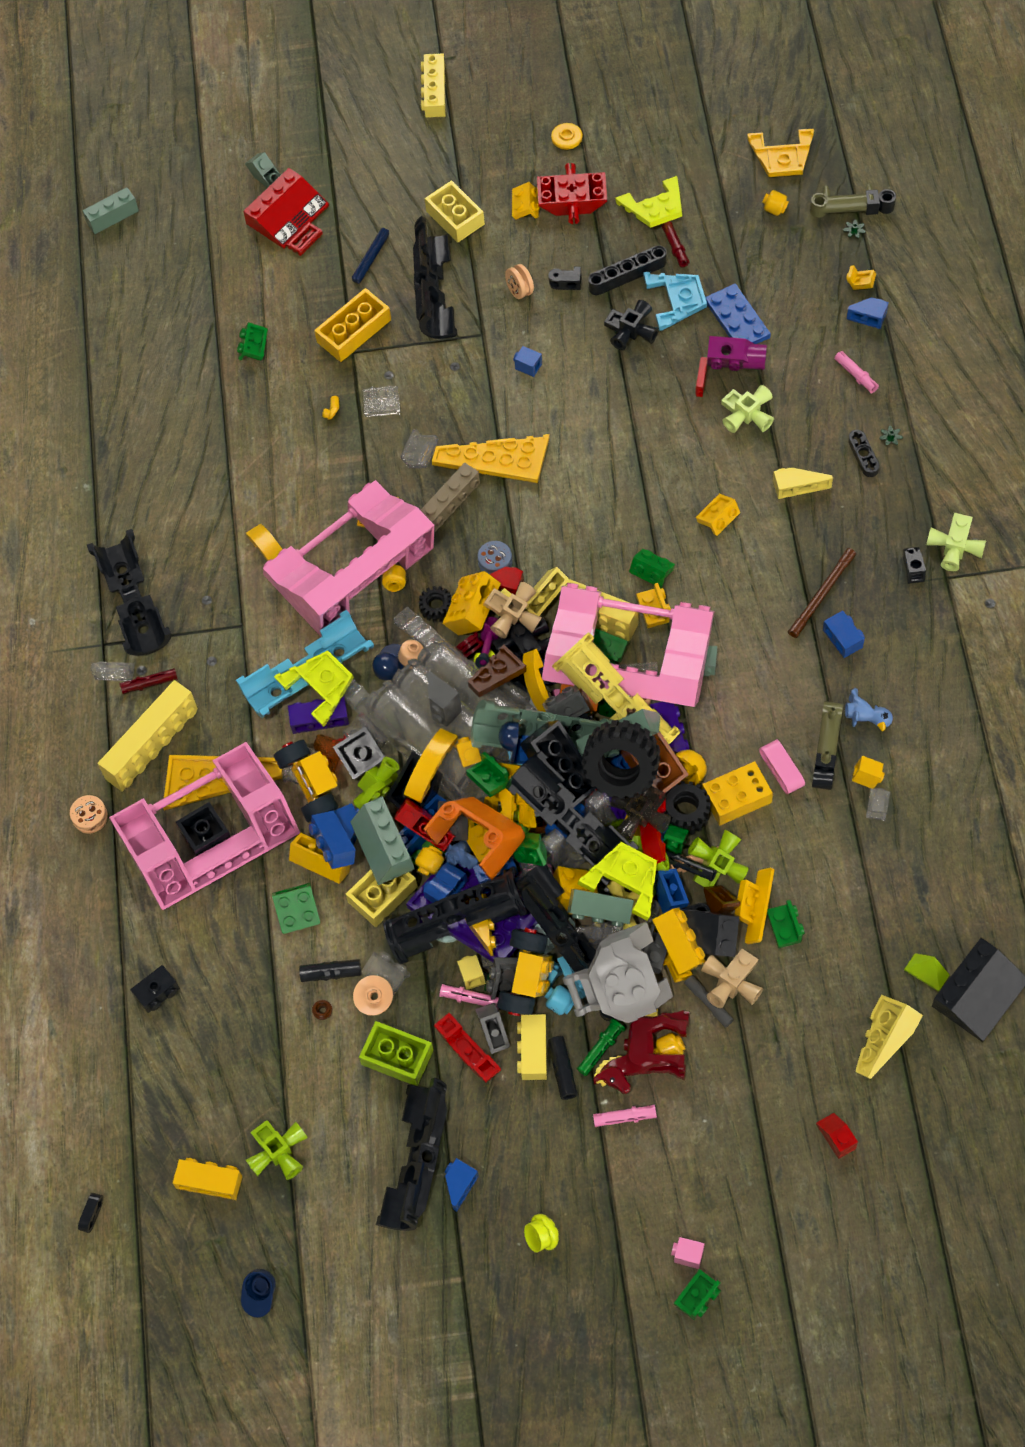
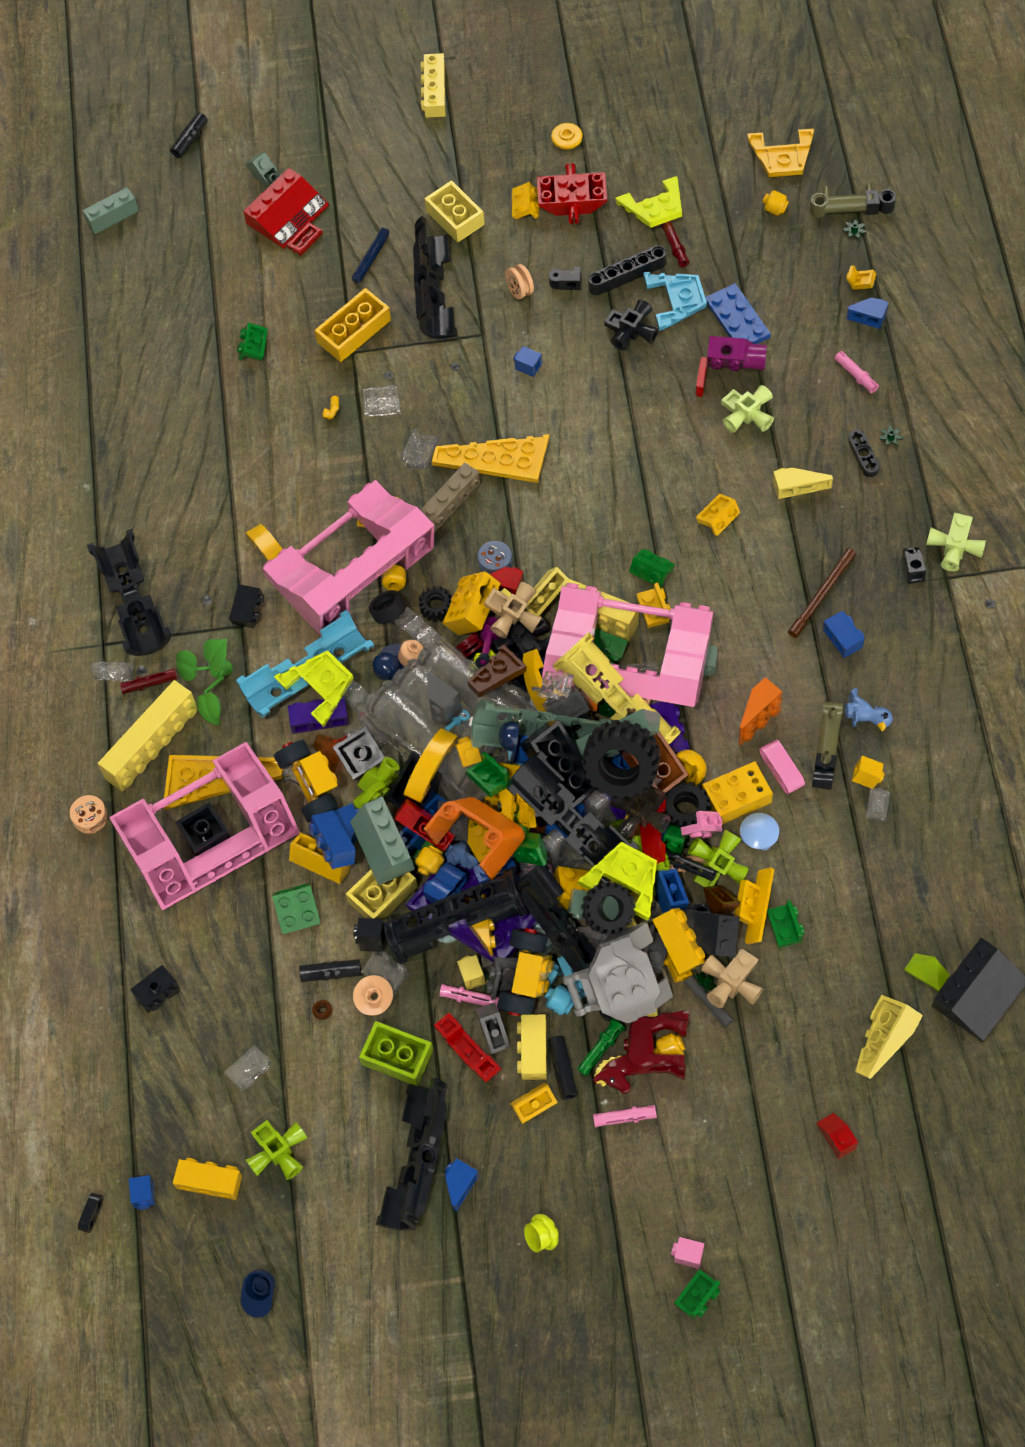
none -> blue brick [129,1175,155,1210]
none -> black axle [170,112,208,158]
none -> bright green plant [176,639,233,725]
none -> clear bracket [224,1045,272,1091]
none -> black brick [229,584,264,629]
none -> black brick [353,918,386,952]
none -> black tyre [368,590,406,624]
none -> medium azure hand [445,710,470,731]
none -> yellow slope [510,1083,558,1124]
none -> clear bracket [532,671,574,700]
none -> black tyre [581,883,636,934]
none -> bright pink bracket [681,811,722,839]
none -> dark green plant [695,972,717,992]
none -> orange slope [738,677,782,746]
none -> light blue dish [740,813,779,851]

